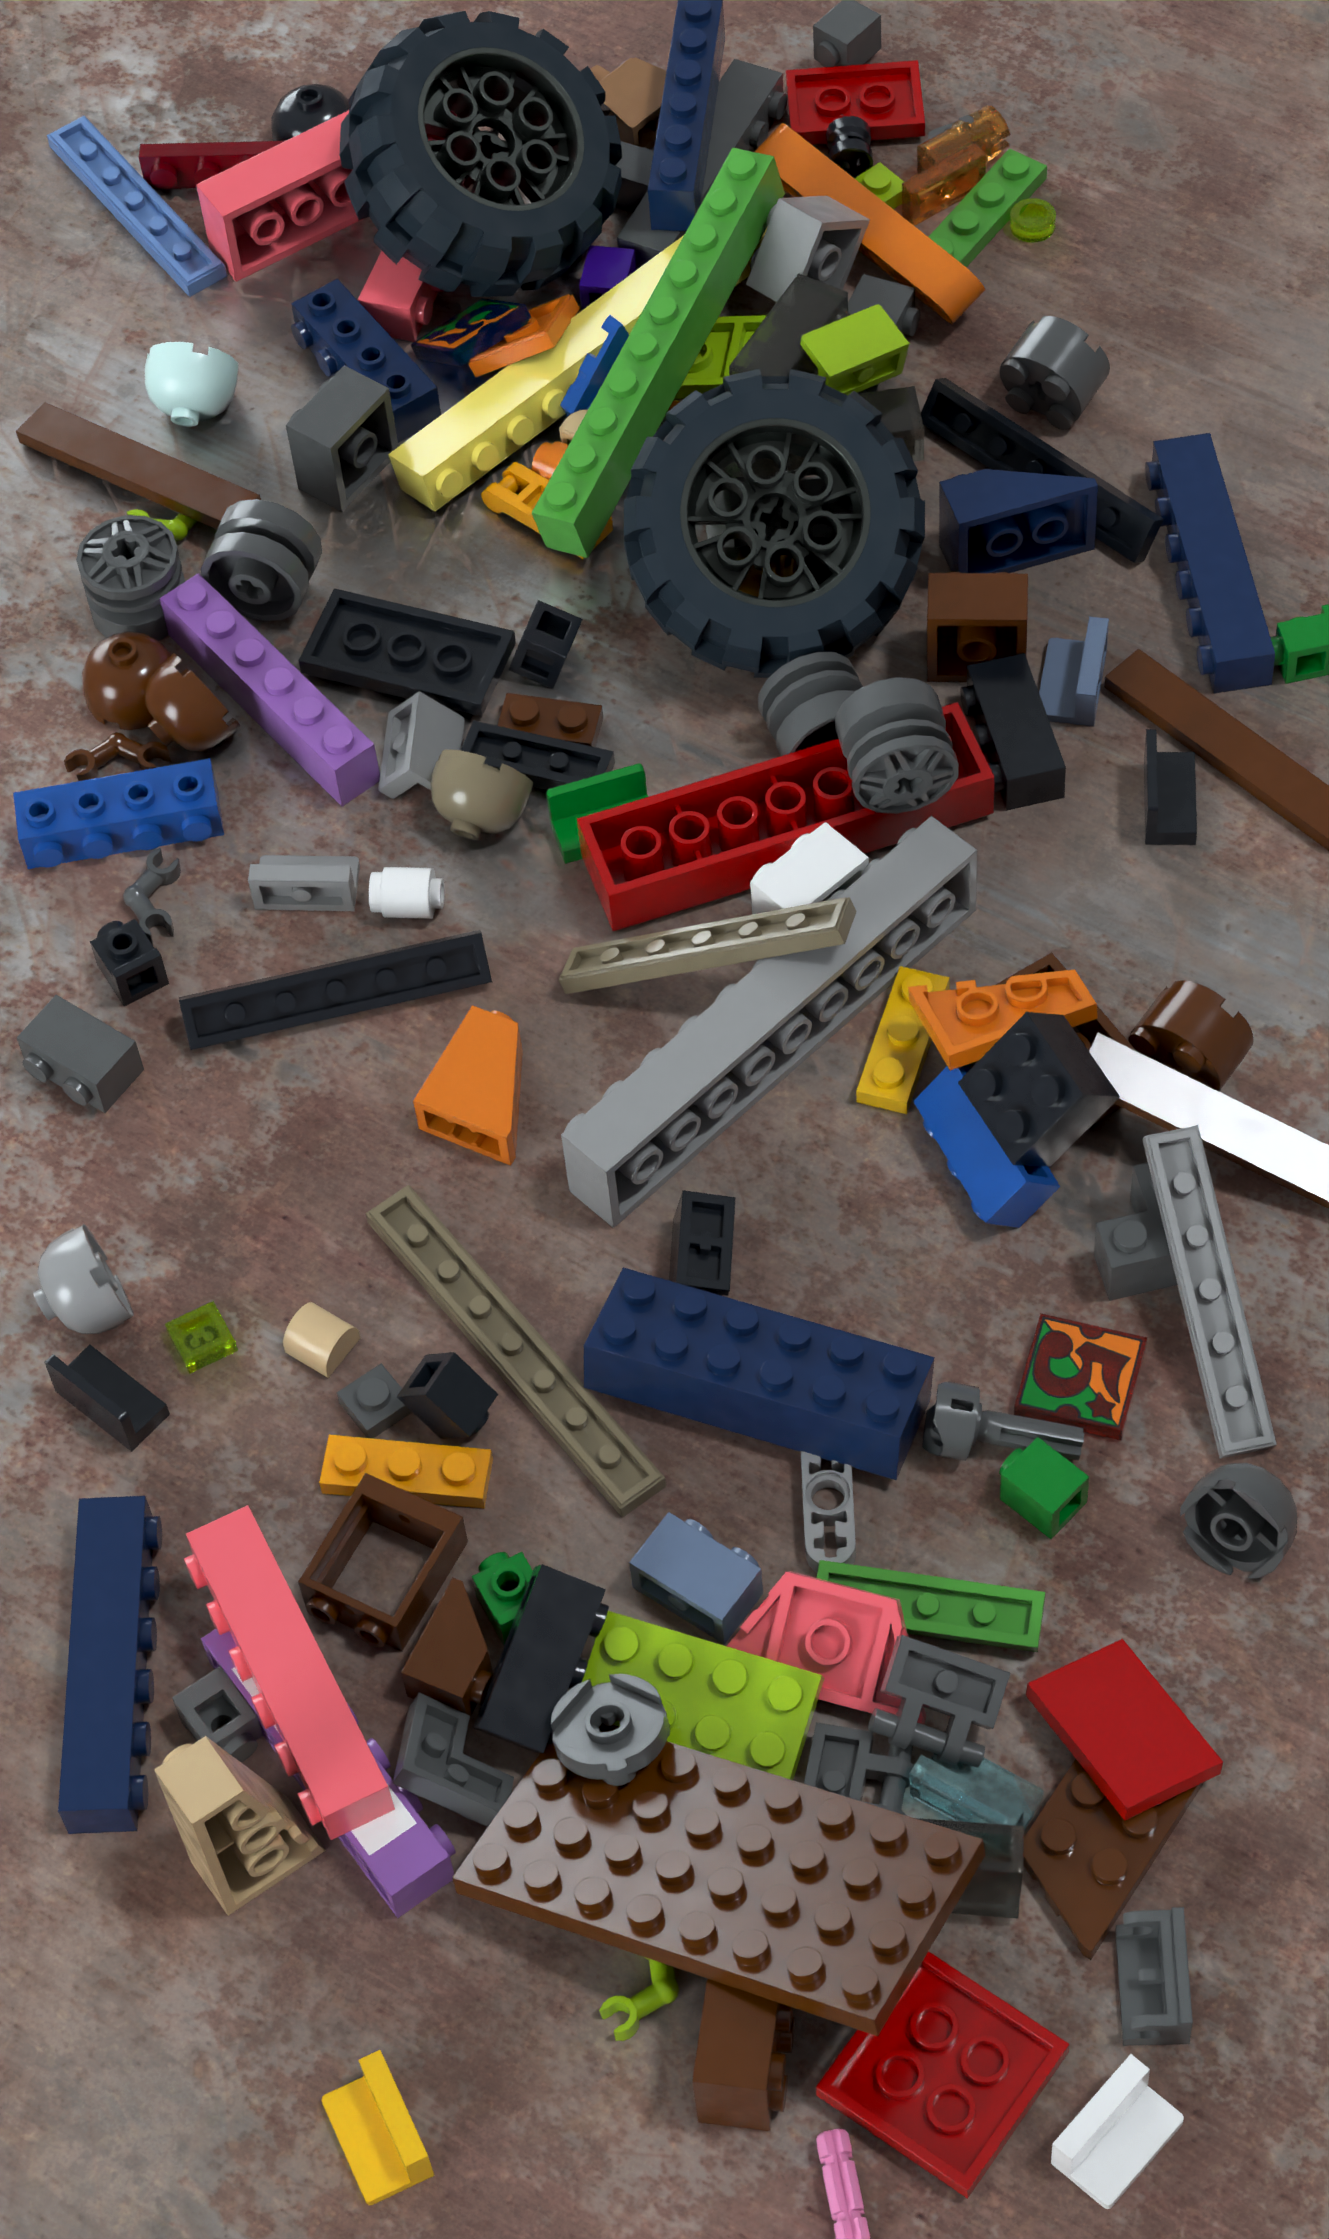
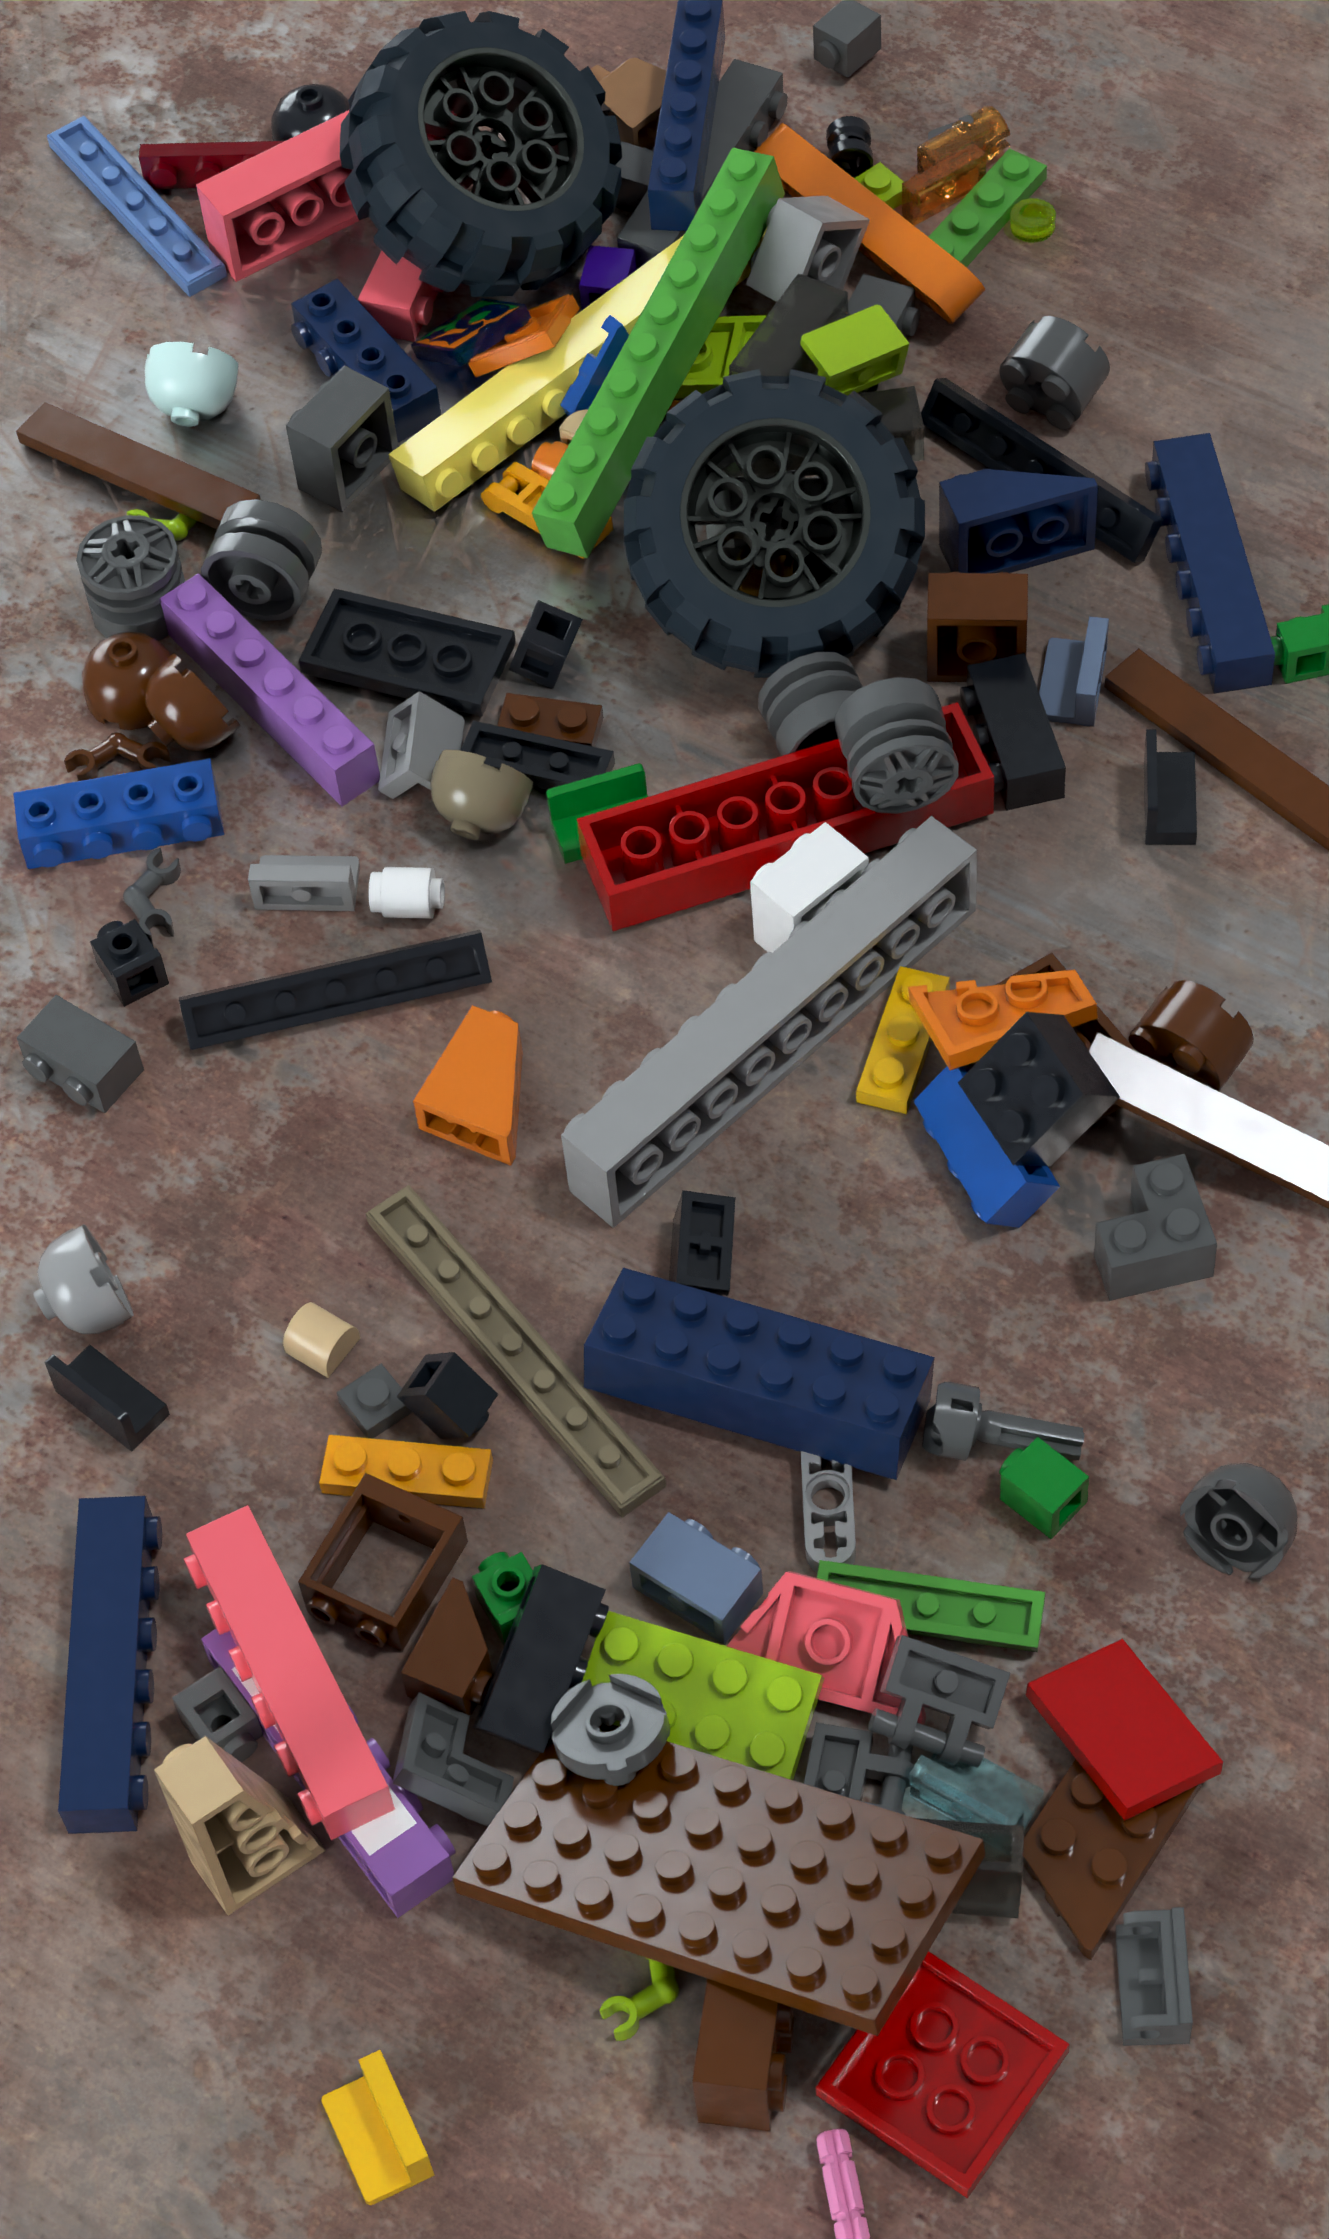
clear neon green tile [165,1301,238,1374] -> none
dark tan tile [558,897,857,994] -> none
red plate [786,60,925,145] -> none
tile [1014,1313,1148,1441] -> none
white panel [1051,2054,1184,2209] -> none
light grey tile [1143,1125,1277,1459] -> none

